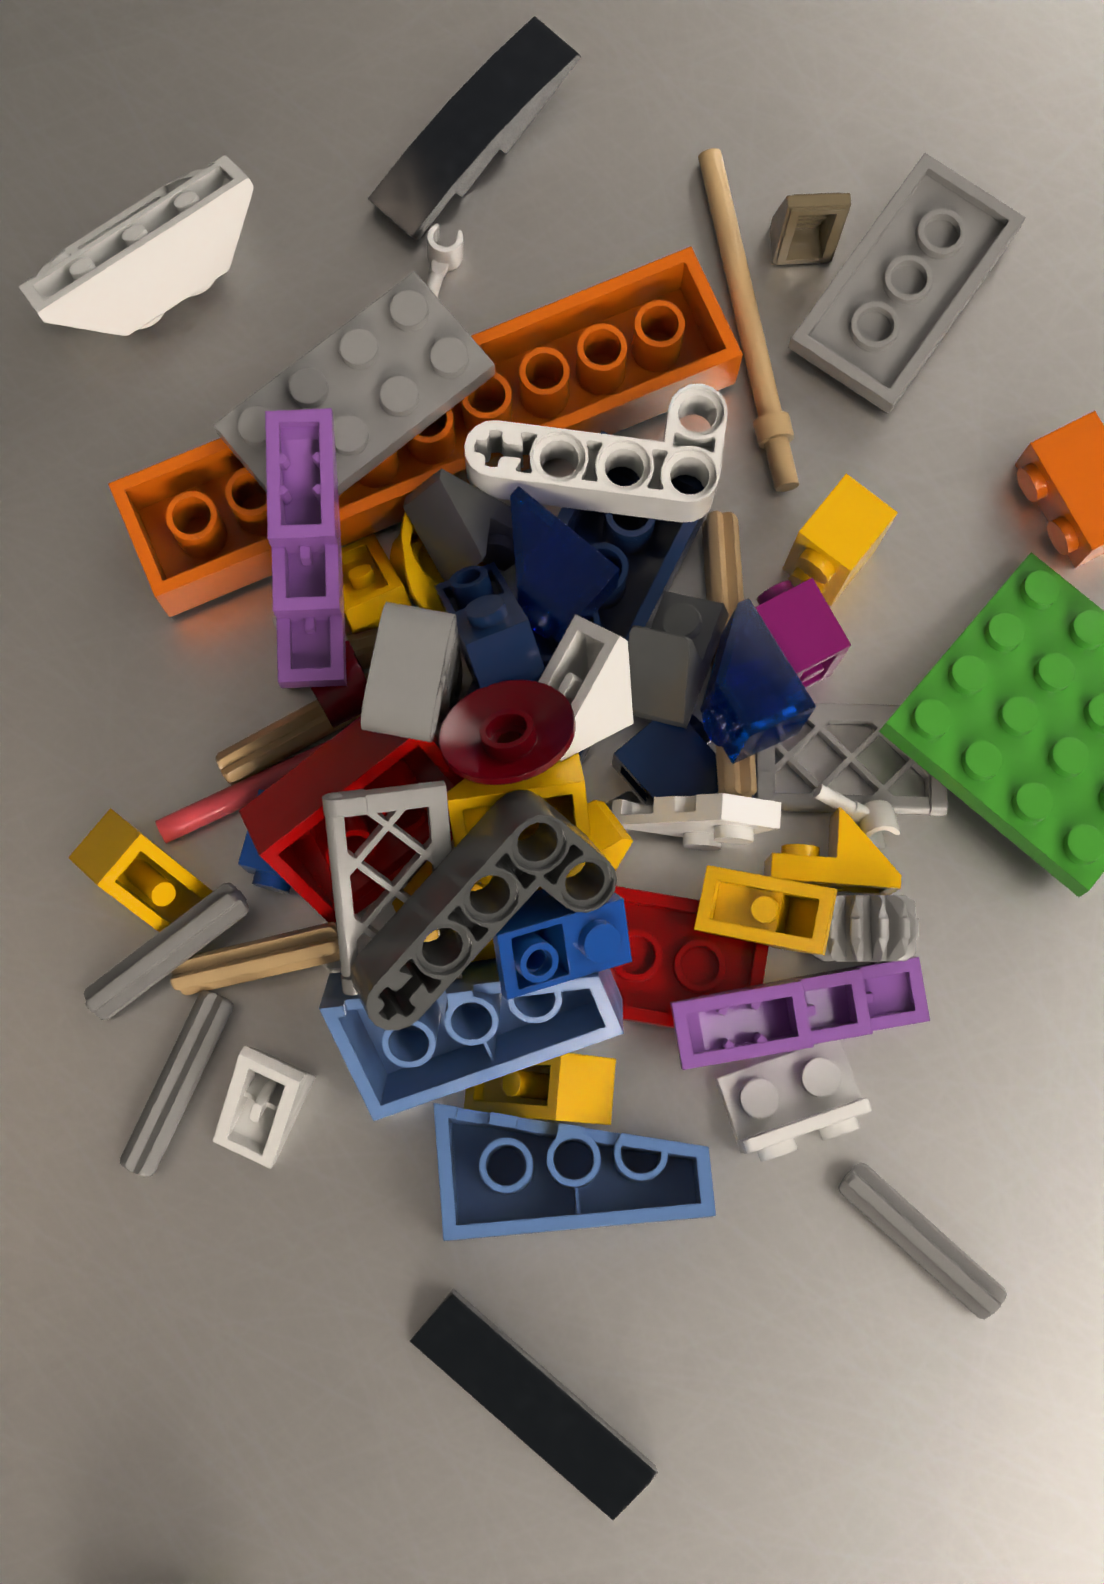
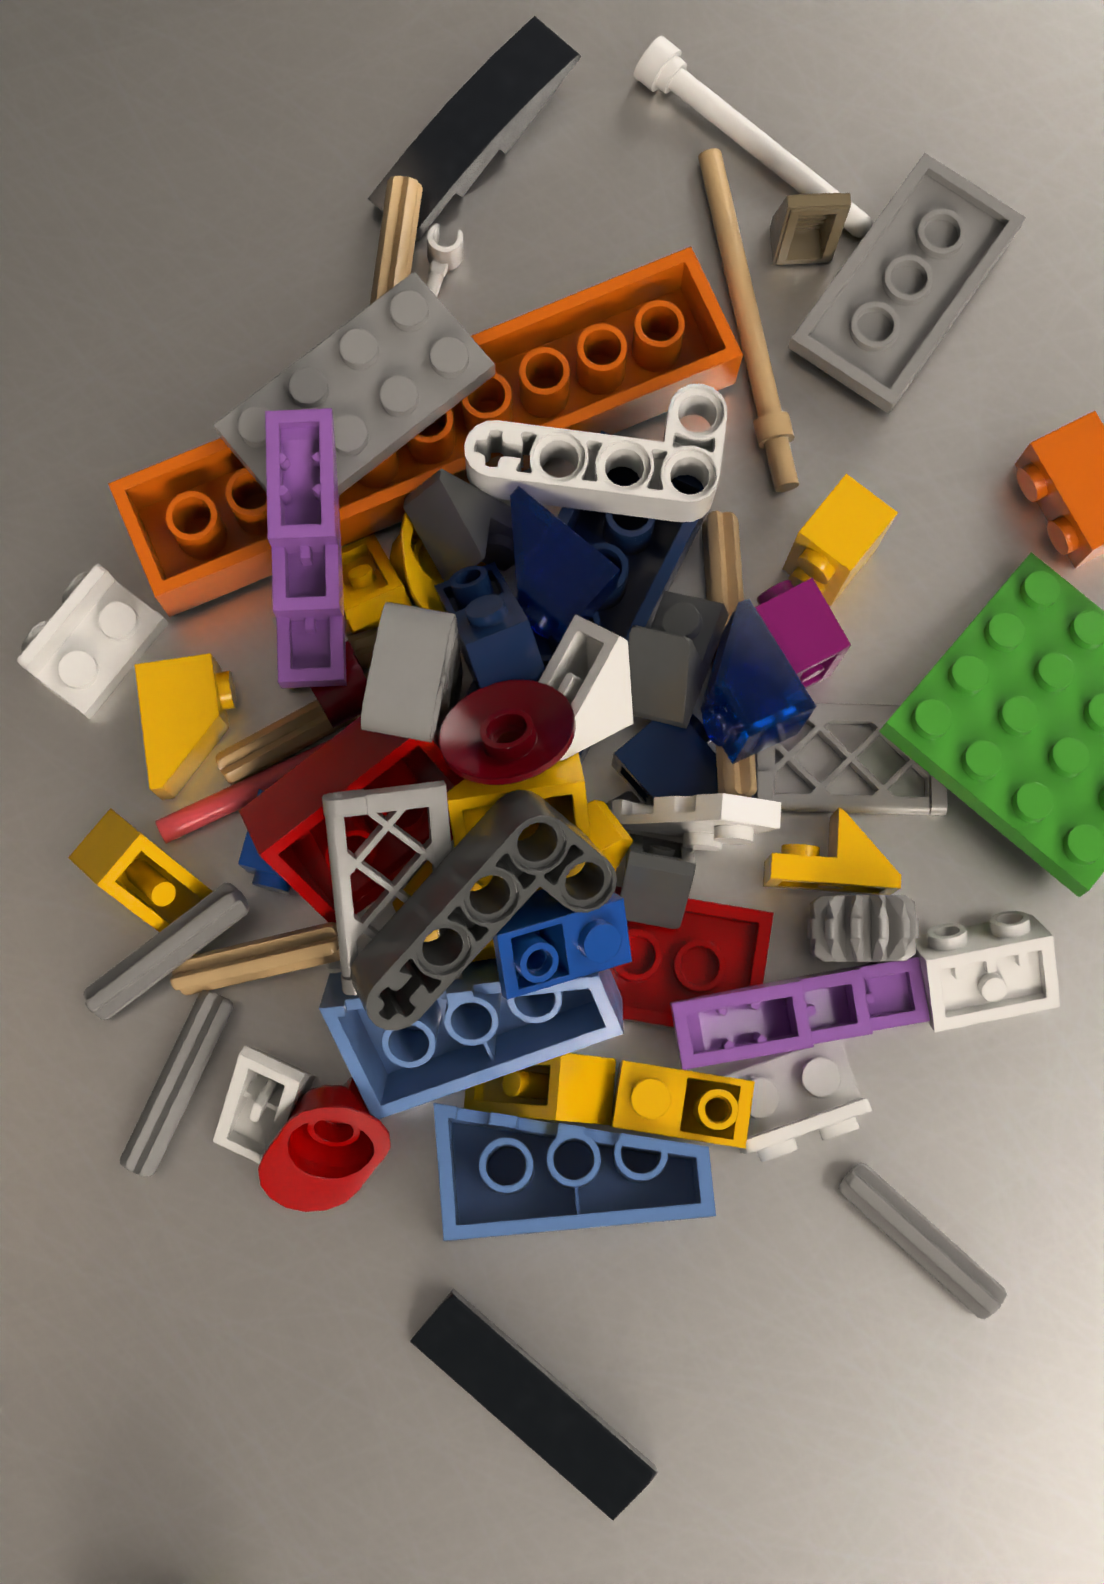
white wedge [18,155,254,336] -> none
yellow slope [694,865,837,956] -> none
white hand [813,784,900,851] -> none
none -> white bracket [17,564,169,719]
none -> yellow slope [134,653,237,800]
none -> red piece [258,1077,391,1212]
none -> tan axle [370,176,423,305]
none -> yellow slope [609,1060,755,1149]
none -> dark grey slope [620,833,696,929]
none -> white piece [633,36,872,237]
none -> white bracket [914,911,1061,1032]

